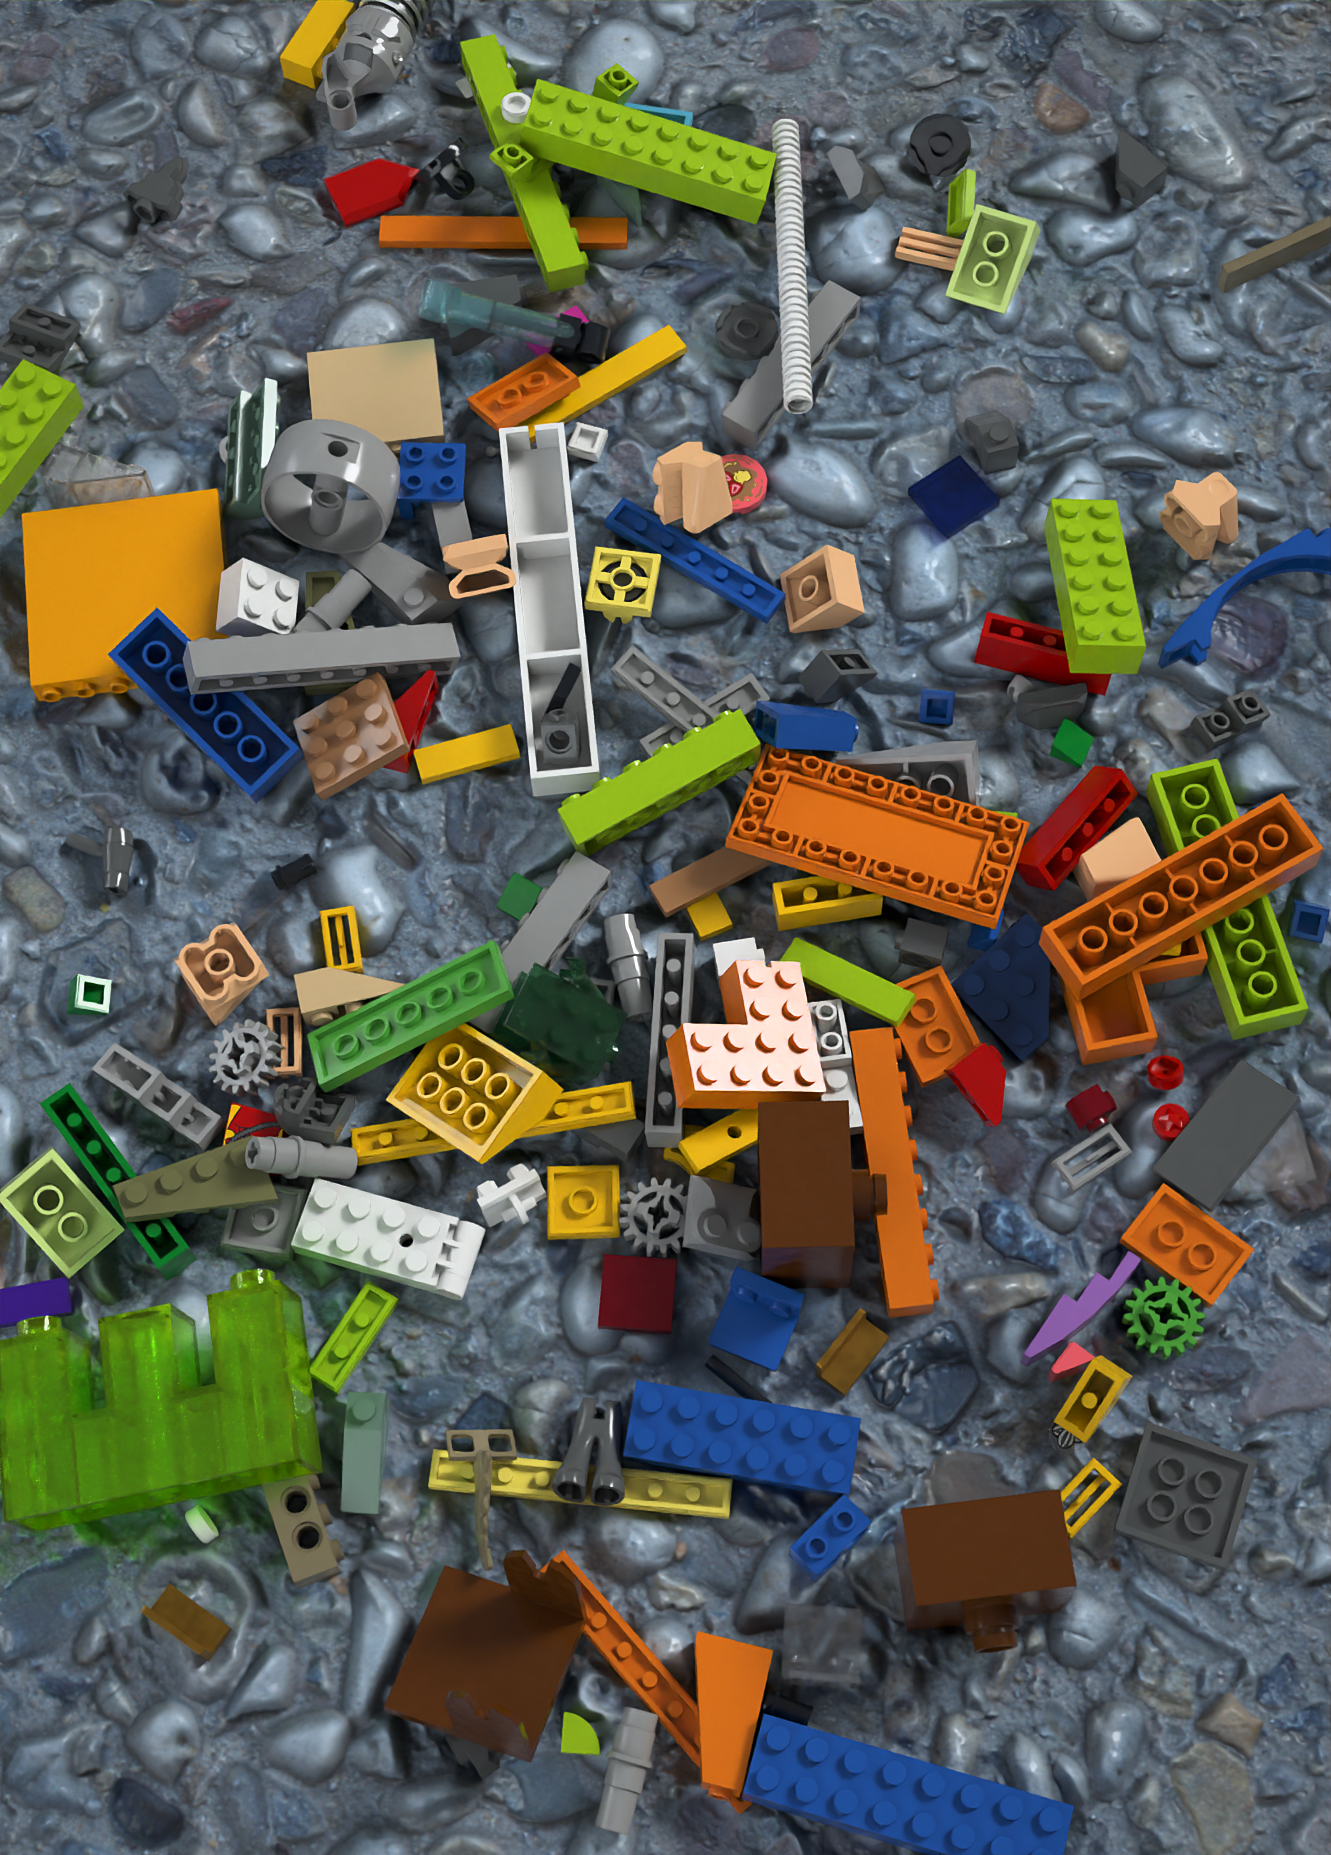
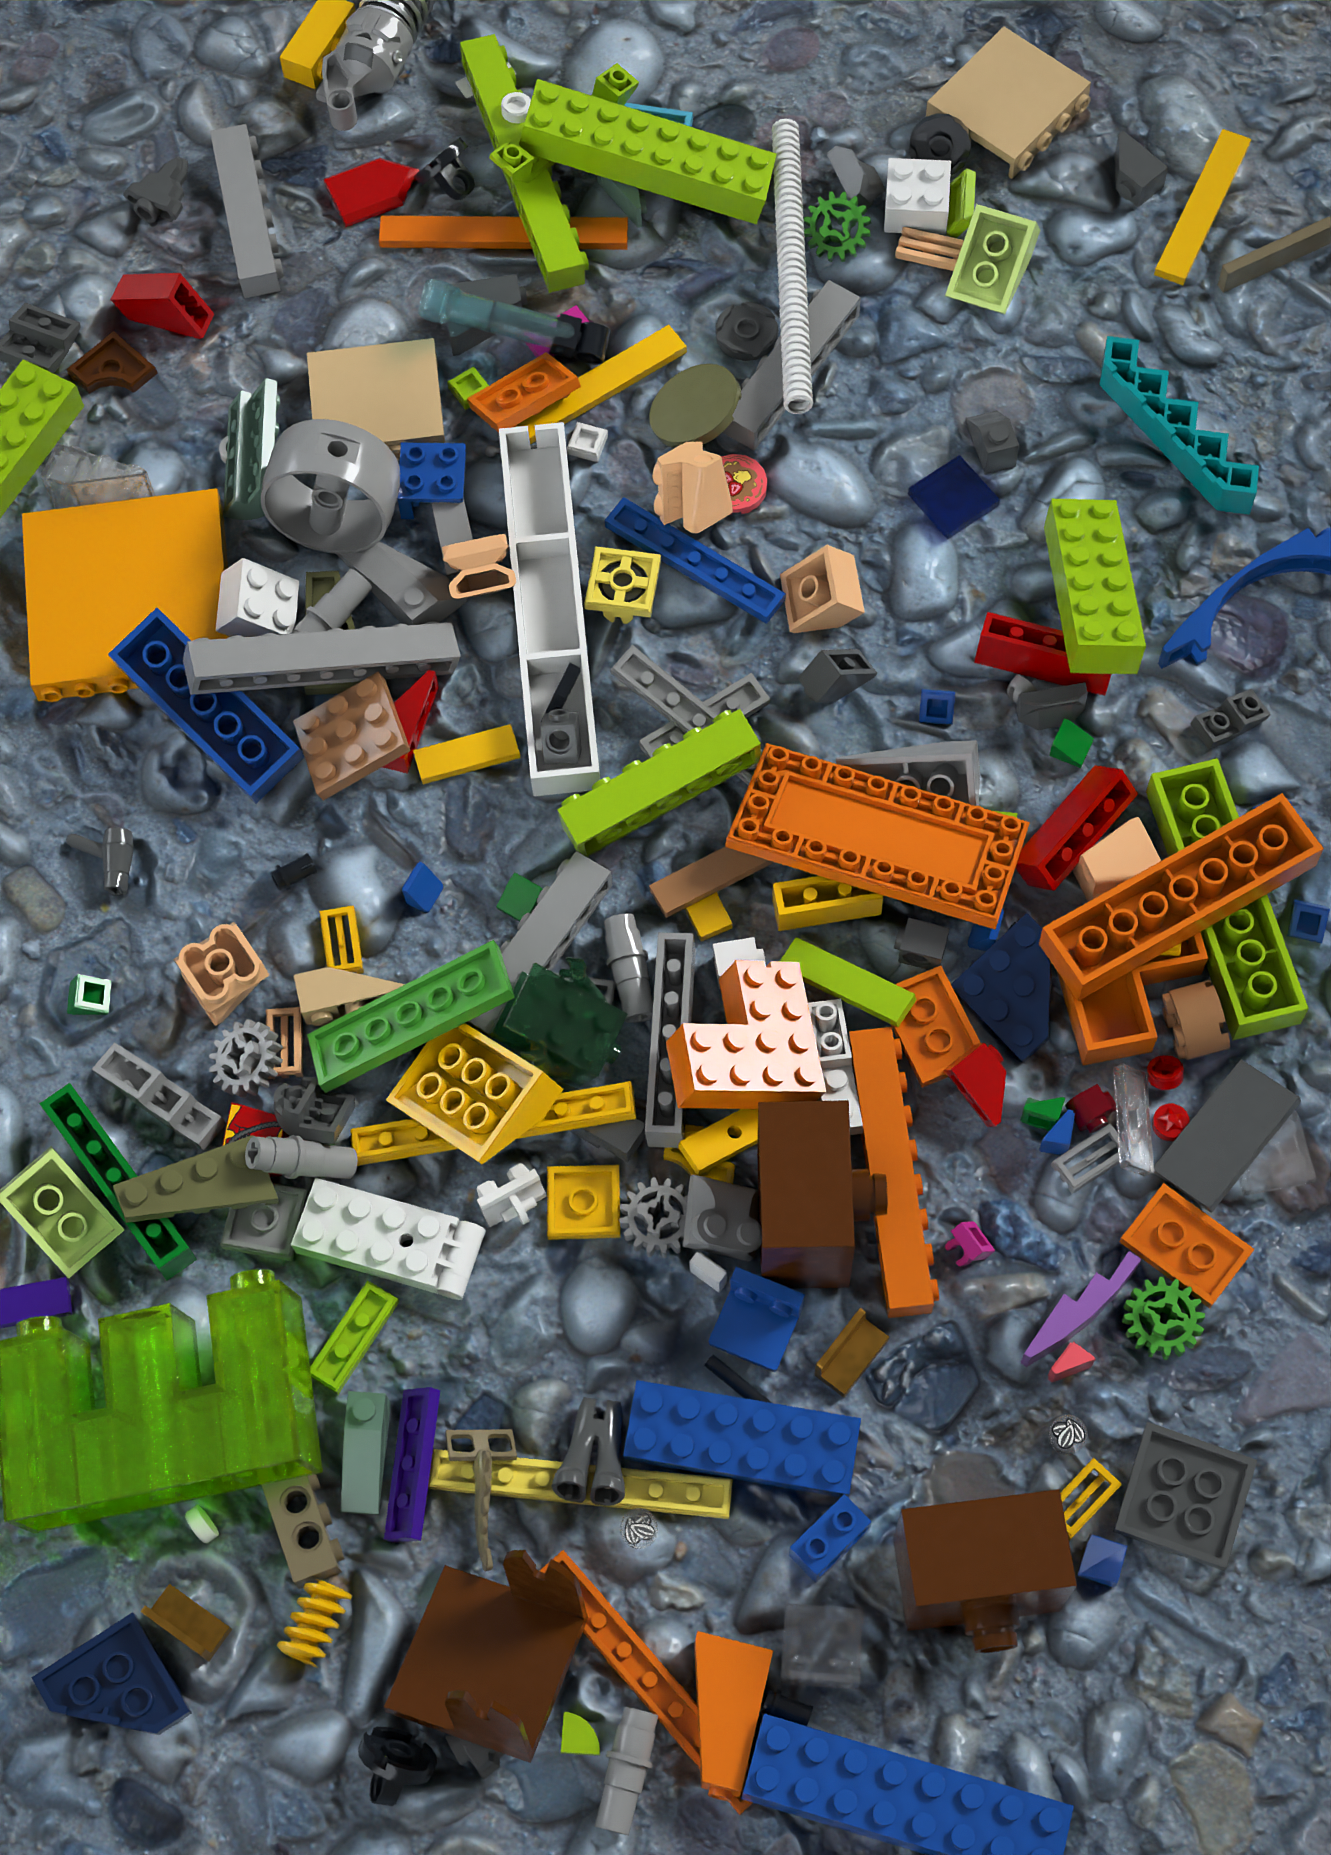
dark red tile [598,1254,677,1334] -> none
blue slope [753,700,858,752] -> none
yellow slope [1053,1355,1133,1443] -> none
light nougat piece [1159,472,1238,560] -> none
none -> dark blue plate [31,1612,192,1735]
none -> reddish brown tile [66,331,158,394]
none -> red slope [110,273,214,339]
none -> light grey brick [210,124,284,298]
none -> yellow piece [277,1579,352,1668]
none -> black tile [358,1727,437,1806]
none -> dark purple plate [384,1387,440,1542]
none -> blue slope [402,861,444,913]
none -> lime tile [447,366,489,410]
none -> clear tile [620,1508,658,1549]
none -> olive tile [649,364,742,448]
none -> white tile [689,1252,727,1293]
none -> bright green gear [804,191,871,262]
none -> white brick [884,158,951,235]
none -> tan panel [926,27,1091,179]
none -> dark pink tile [945,1221,995,1266]
none -> green slope [1020,1097,1065,1131]
none -> blue slope [1039,1110,1075,1155]
none -> blue slope [1077,1534,1128,1587]
none -> teal brick [1099,336,1259,515]
none -> clear tile [1113,1063,1154,1177]
none -> yellow tile [1154,129,1252,286]
none -> medium nougat brick [1162,980,1230,1060]

